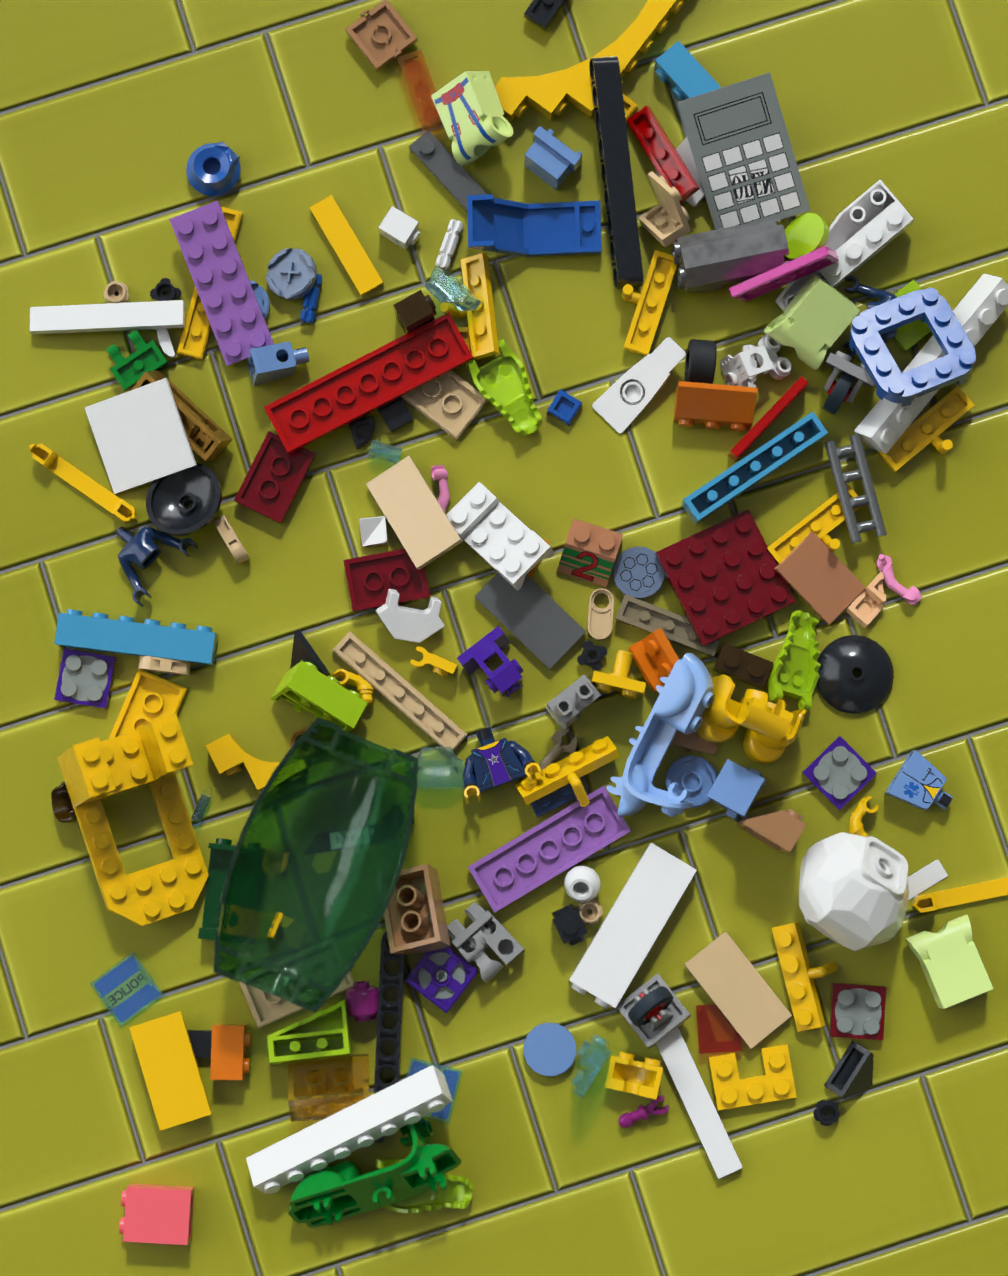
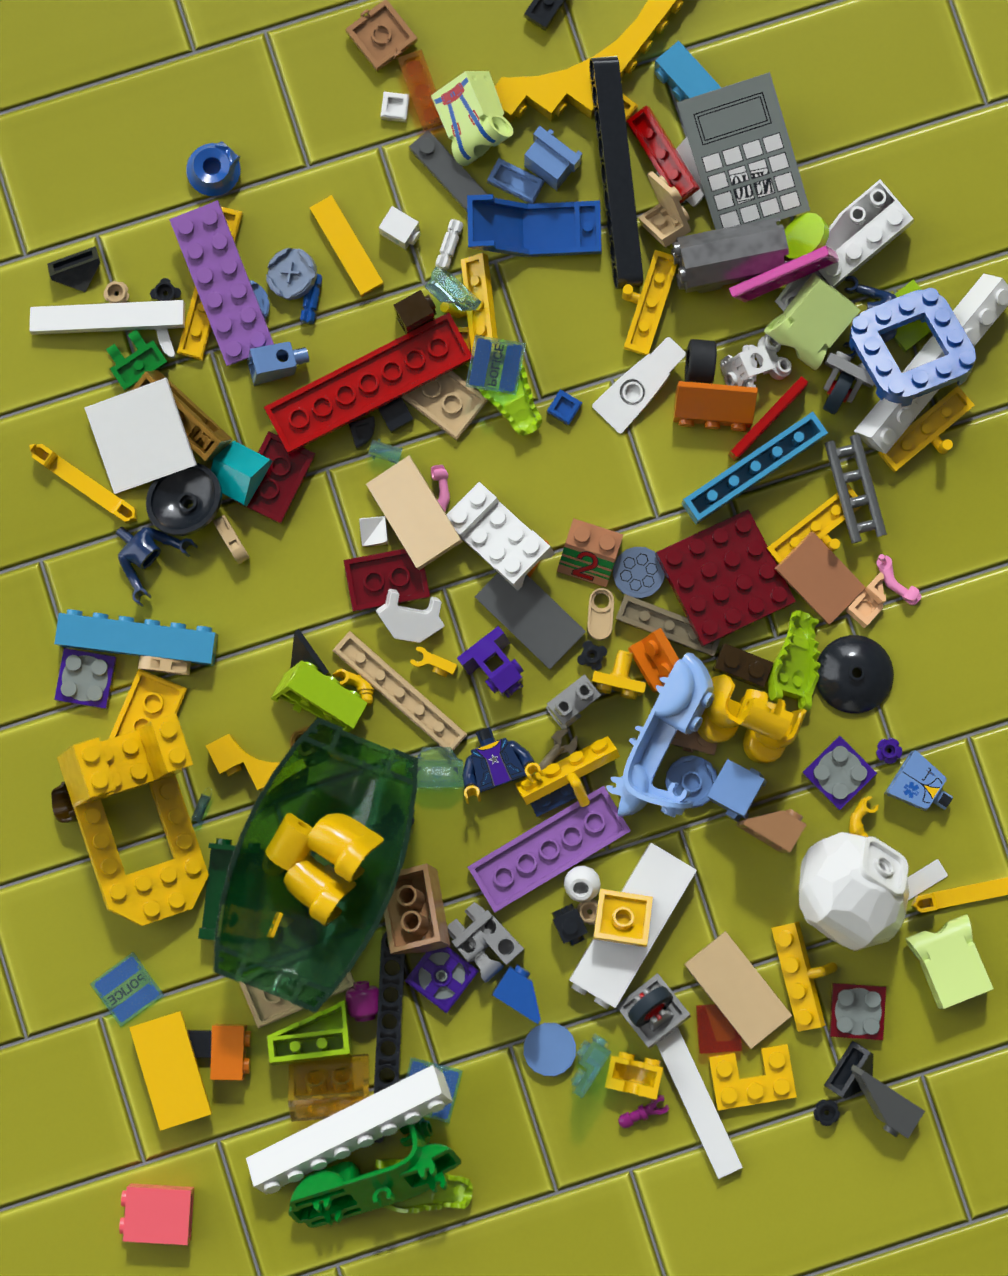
none -> black slope [47,246,101,292]
none -> teal slope [211,440,273,506]
none -> yellow piece [265,813,384,926]
none -> white tile [381,92,410,122]
none -> clear light blue piece [466,335,526,395]
none -> medium blue tile [487,158,544,204]
none -> blue slope [492,964,541,1024]
none -> yellow slope [593,889,653,947]
none -> dark grey slope [851,1064,925,1138]
none -> dark purple plate [876,738,902,764]

